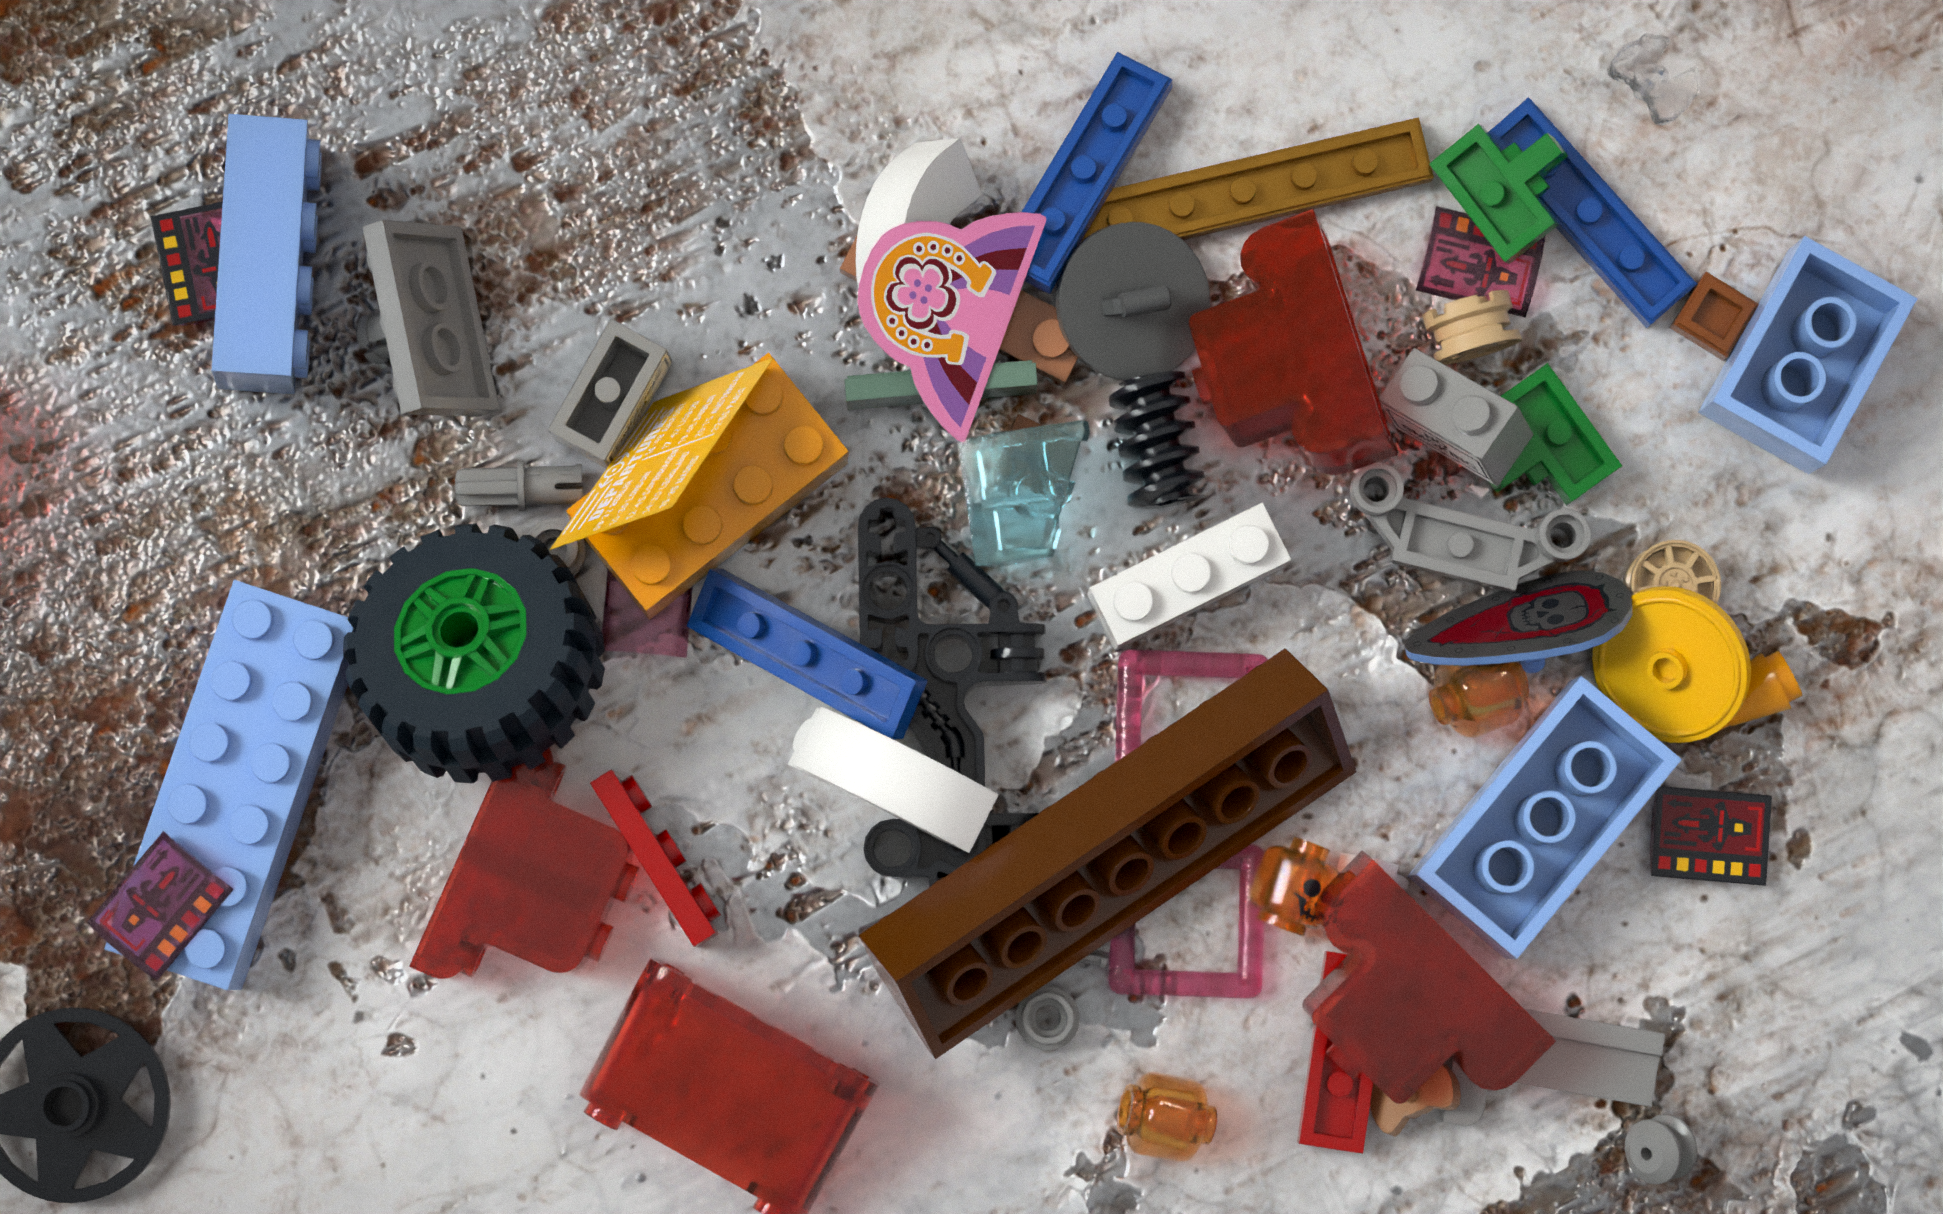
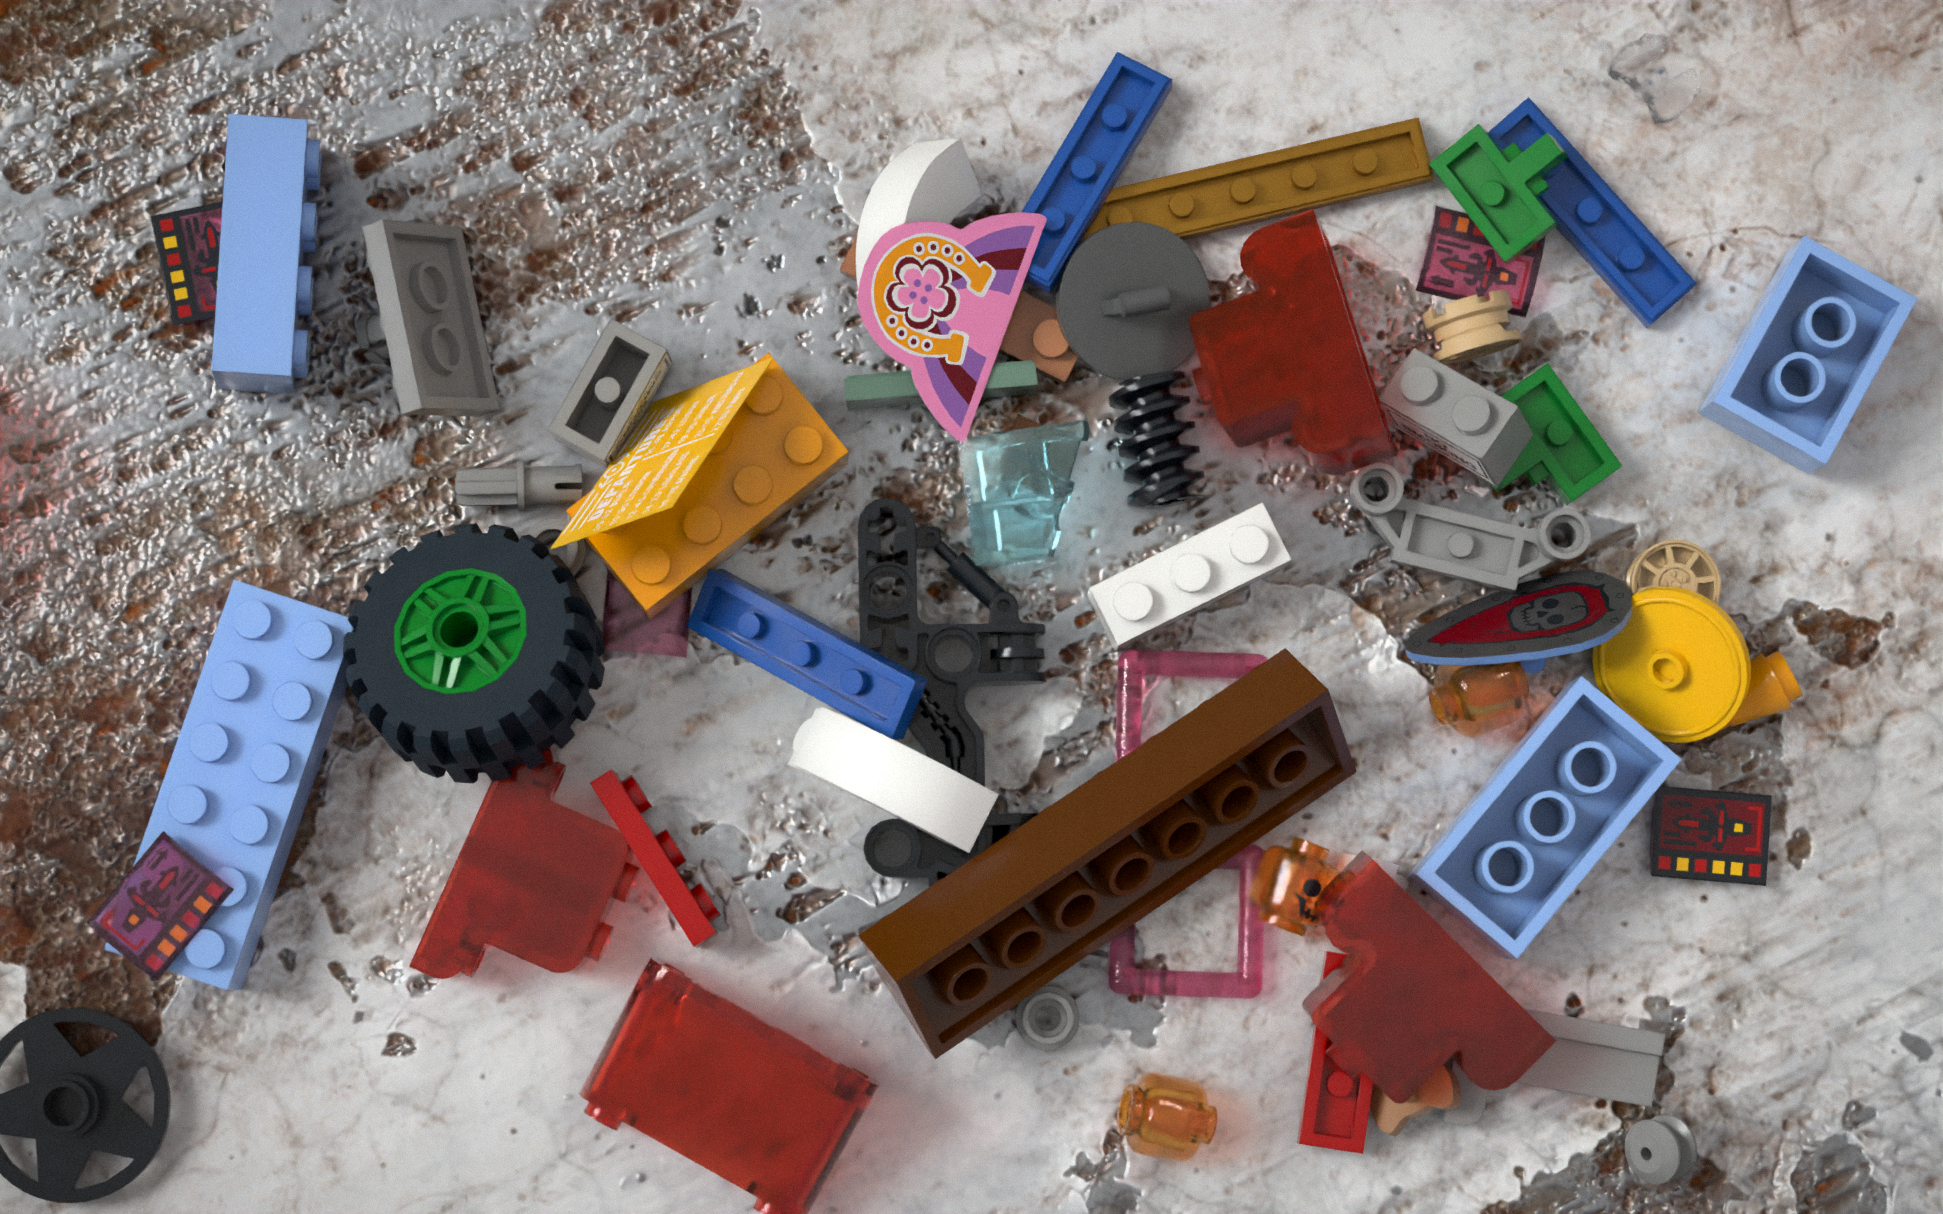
dark orange tile [1669,272,1759,361] -> none

